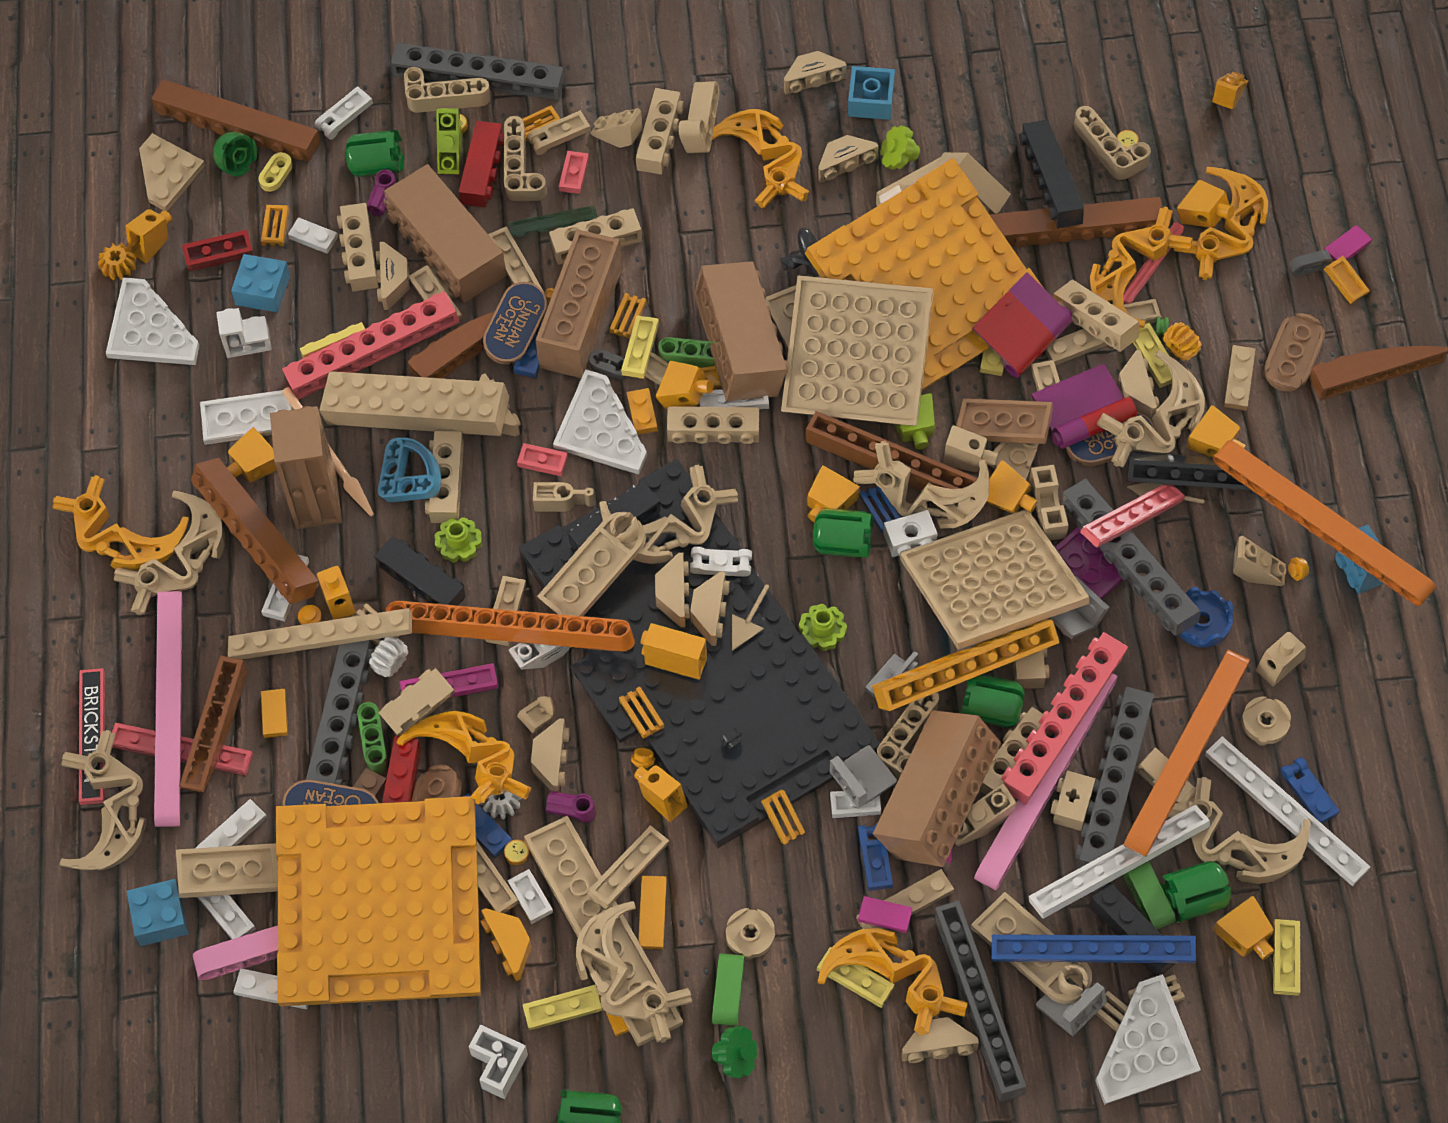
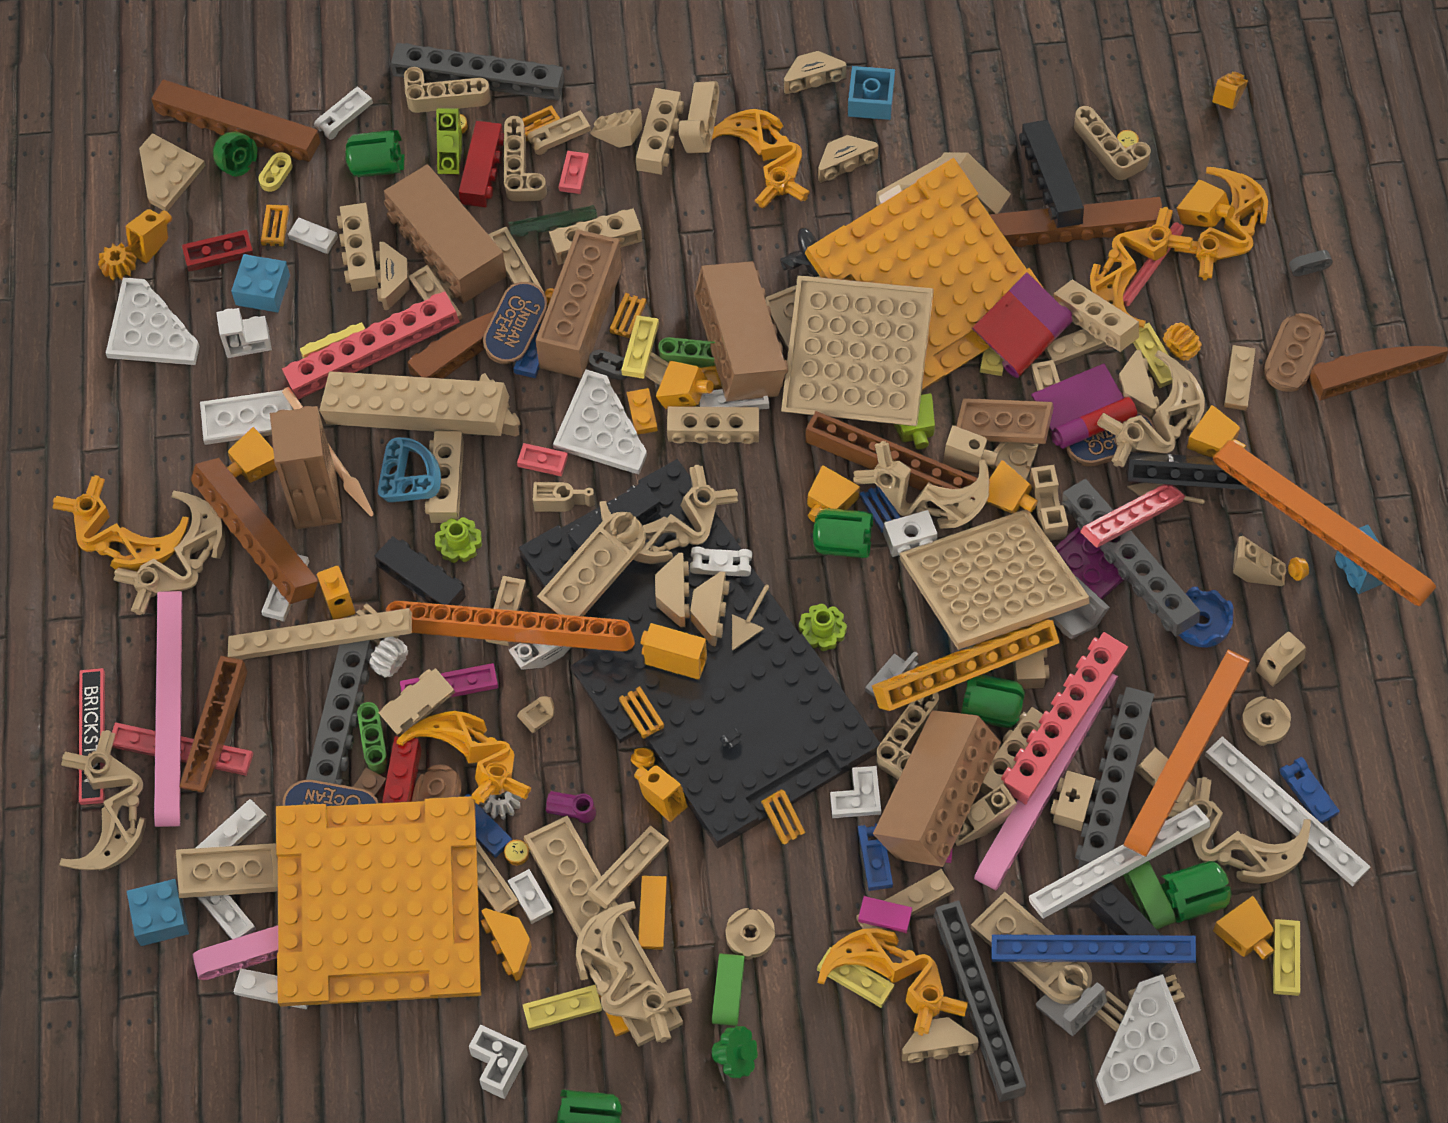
light orange tile [261,689,288,738] -> none
light orange plate [298,605,322,625] -> none
magenta piece [367,170,396,216] -> none
tan slope [531,719,570,793] -> none
light grey bracket [830,745,897,809] -> none
lime plant [880,125,920,170] -> none
tan tile [1124,299,1161,324] -> none
bright green bush [1155,316,1169,336] -> none
dark pink tile [1324,225,1372,262] -> none
light orange tile [1324,256,1370,305] -> none

